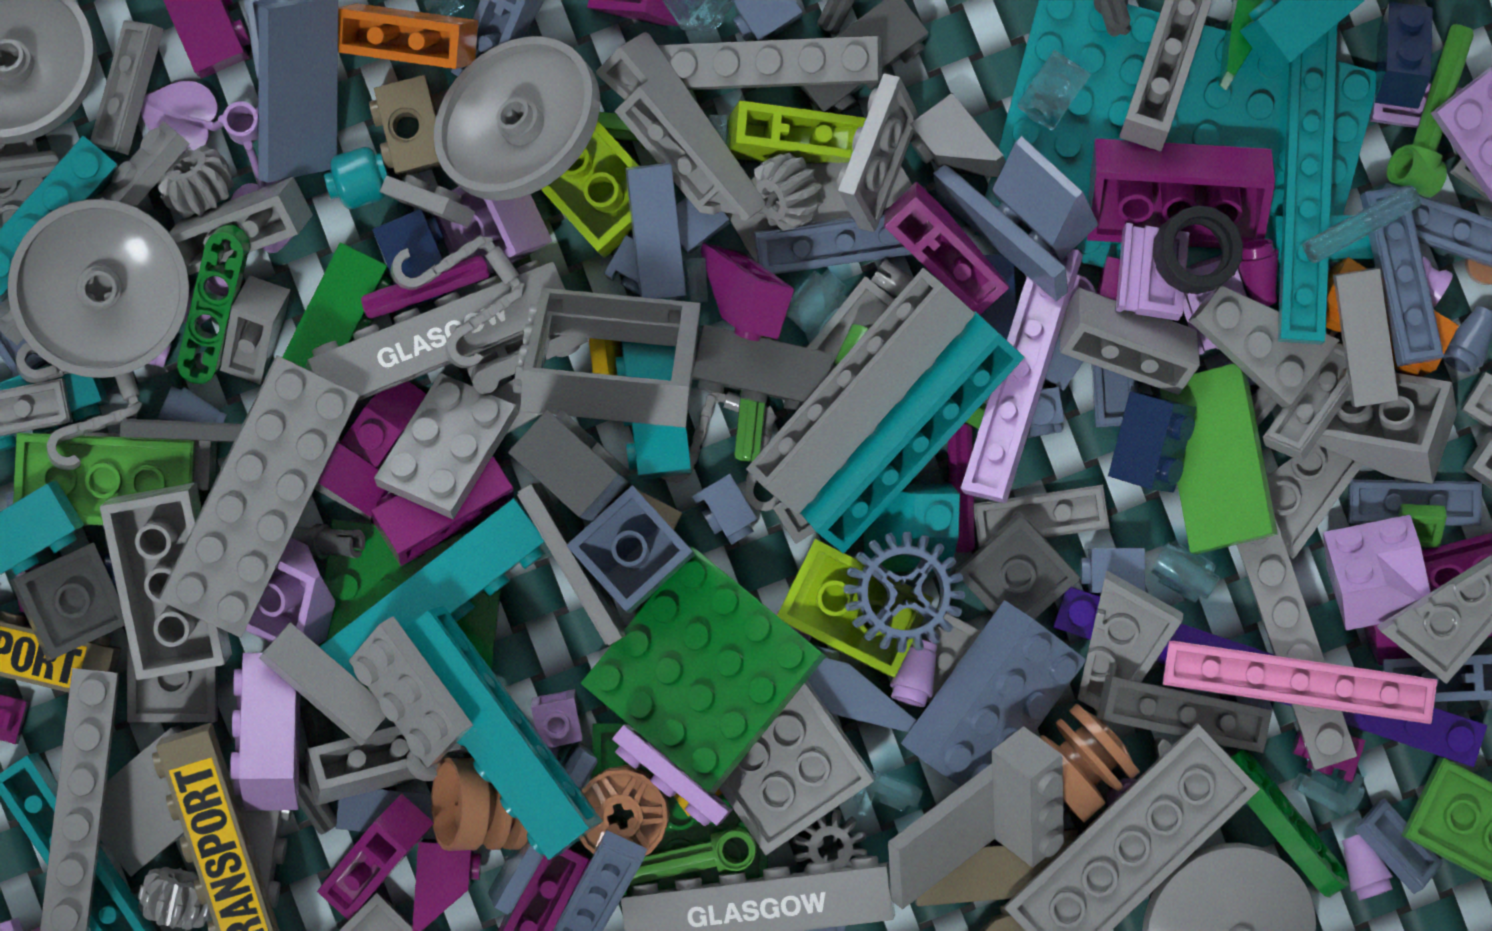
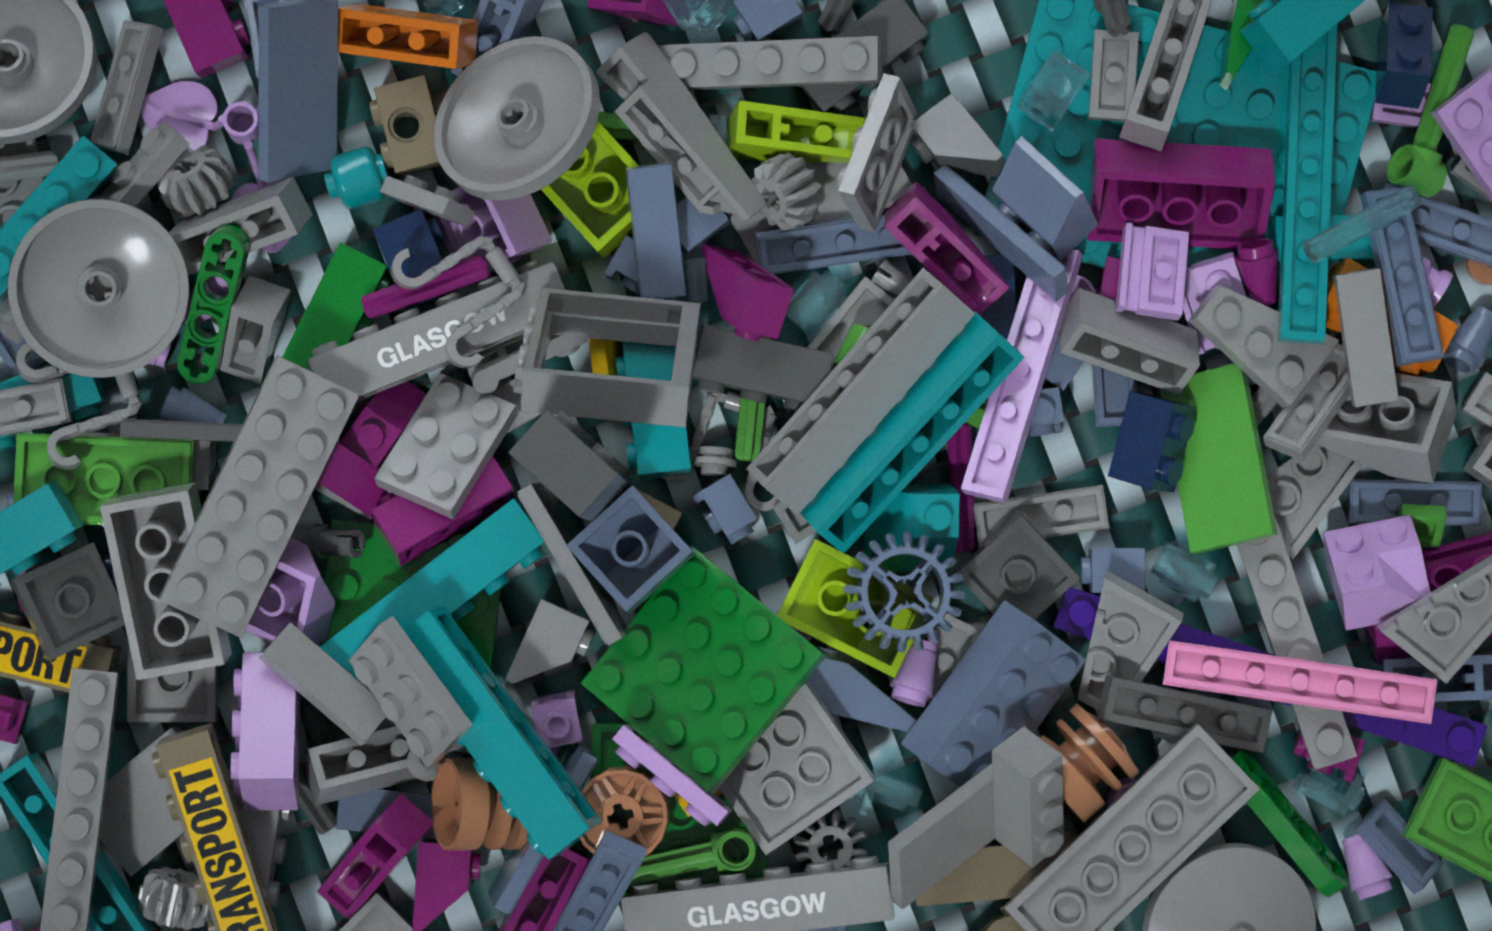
black tyre [1153,205,1243,295] -> none
none -> light grey slope [505,599,595,683]
none -> light grey plate [693,446,737,477]
none -> light grey plate [1088,29,1139,122]

